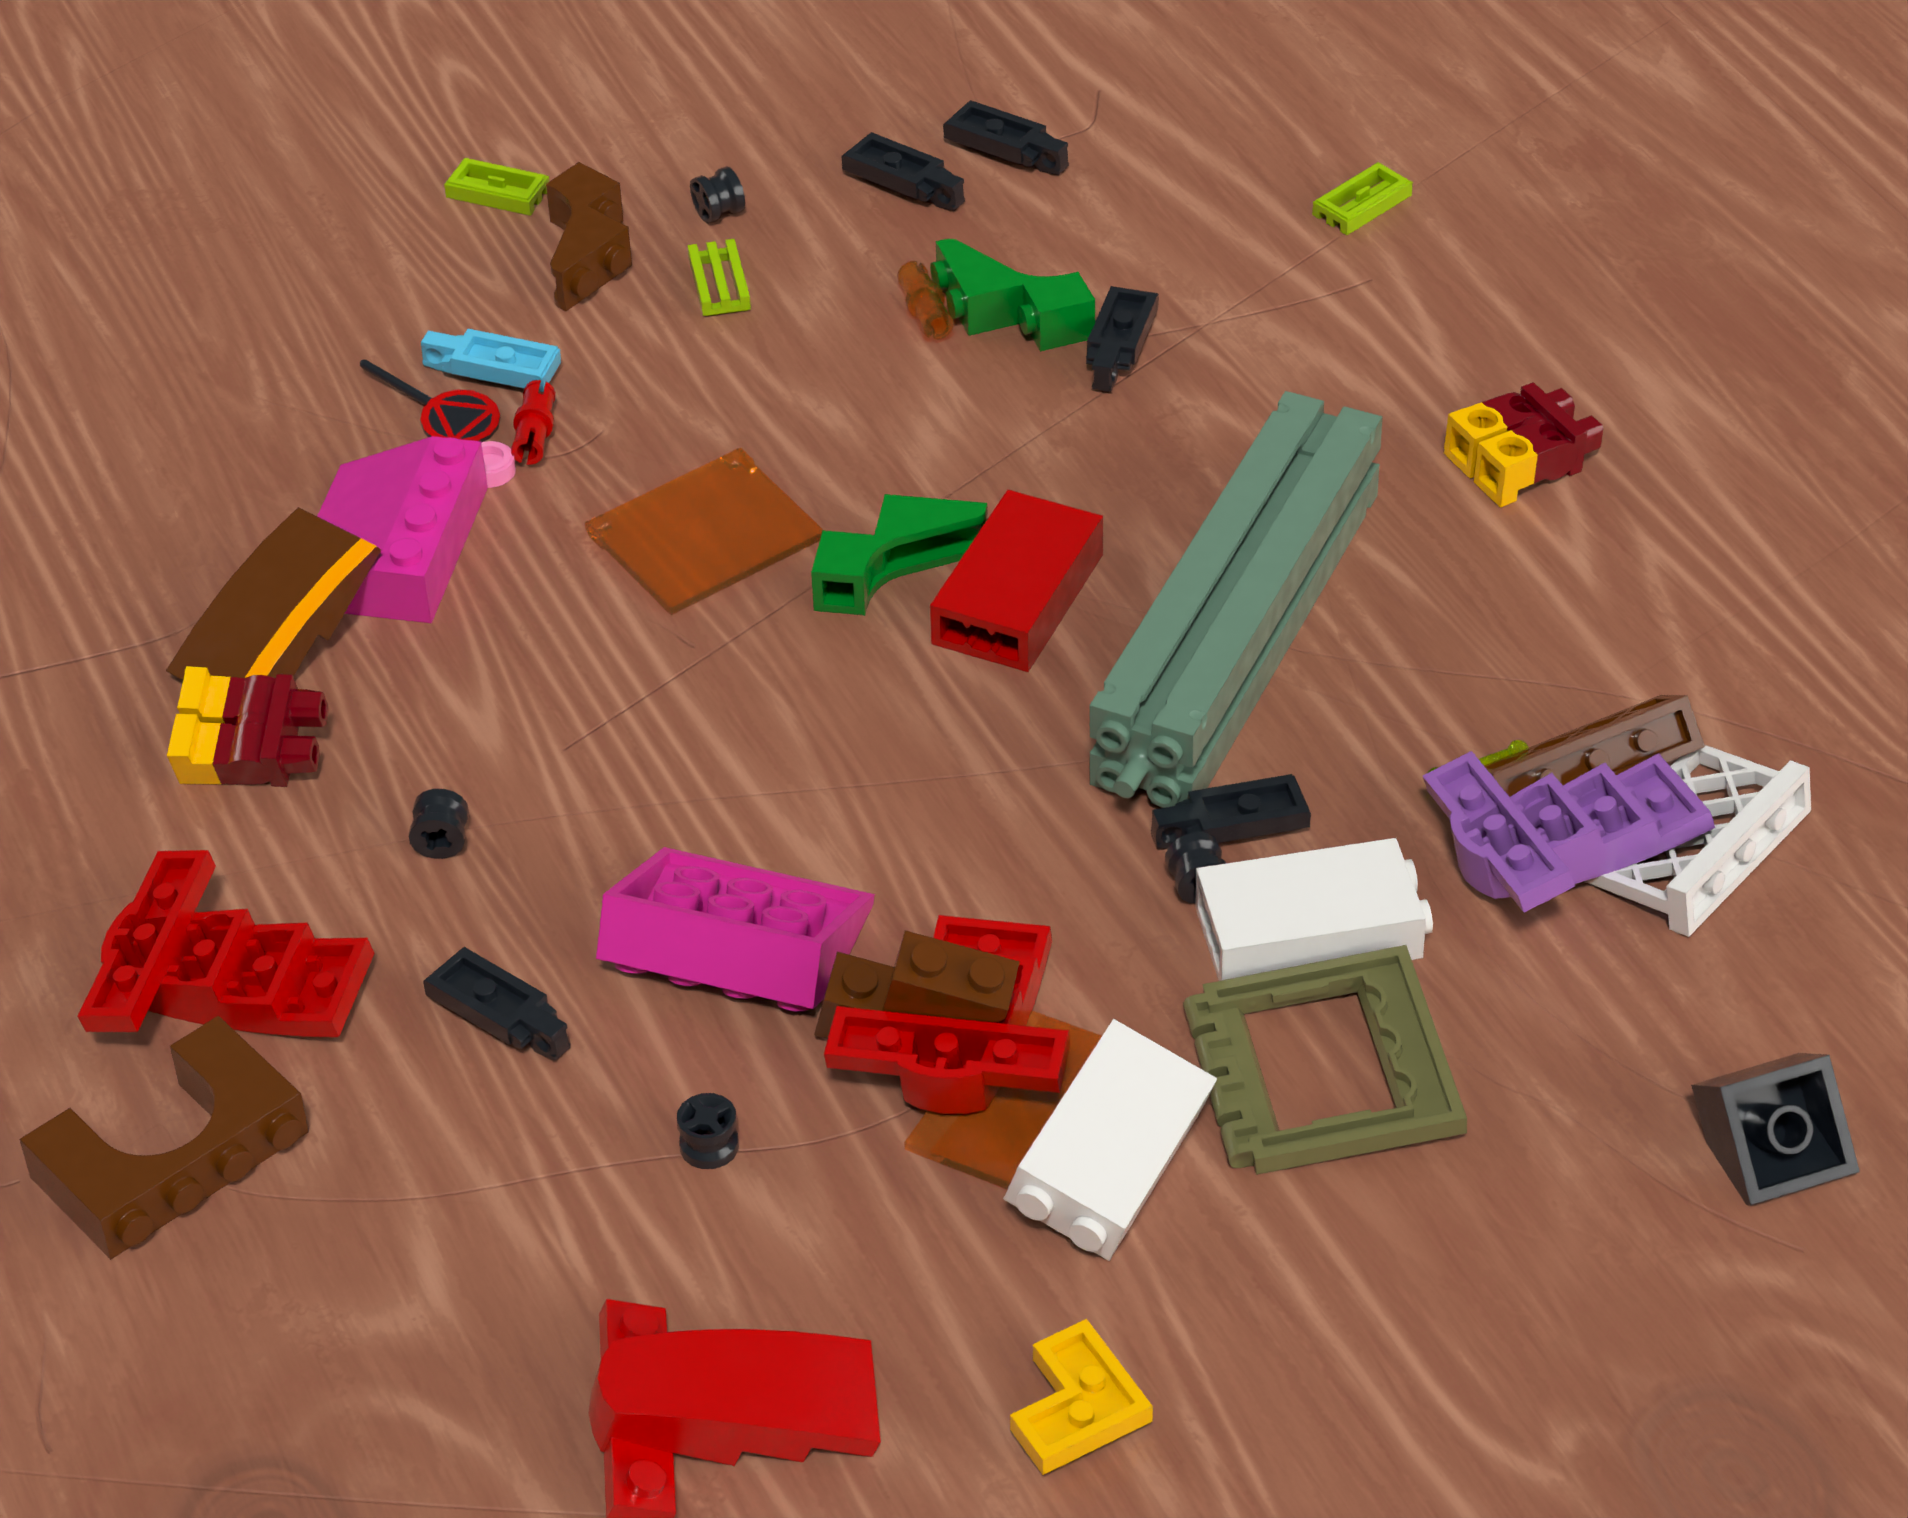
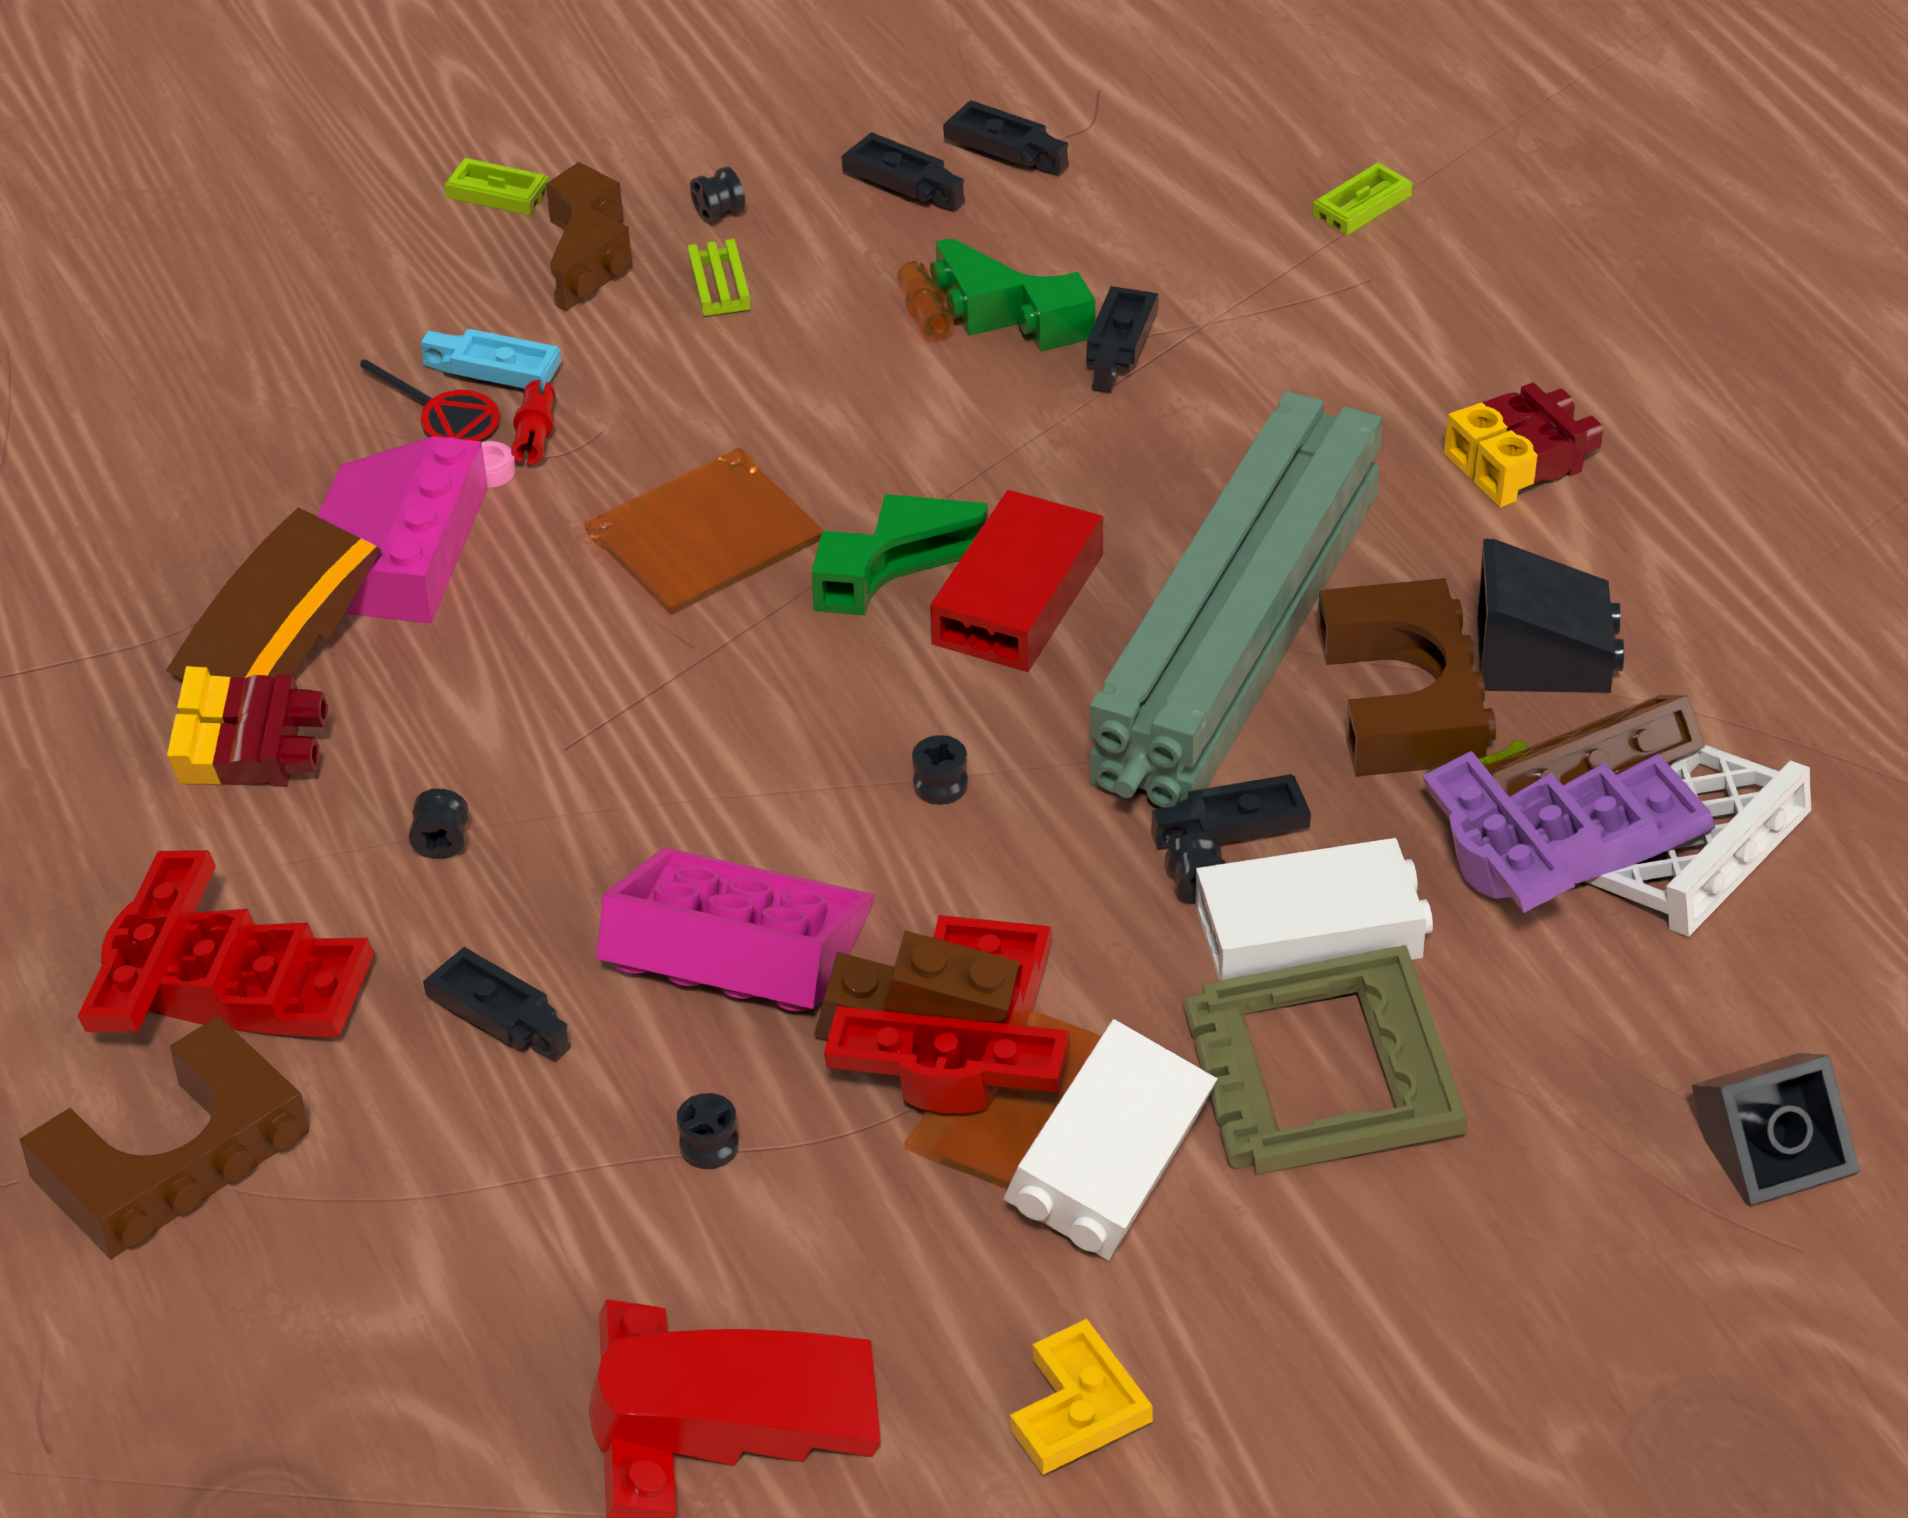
none -> black wheel [912,735,968,805]
none -> reddish brown arch [1317,578,1496,777]
none -> black slope [1476,539,1624,693]

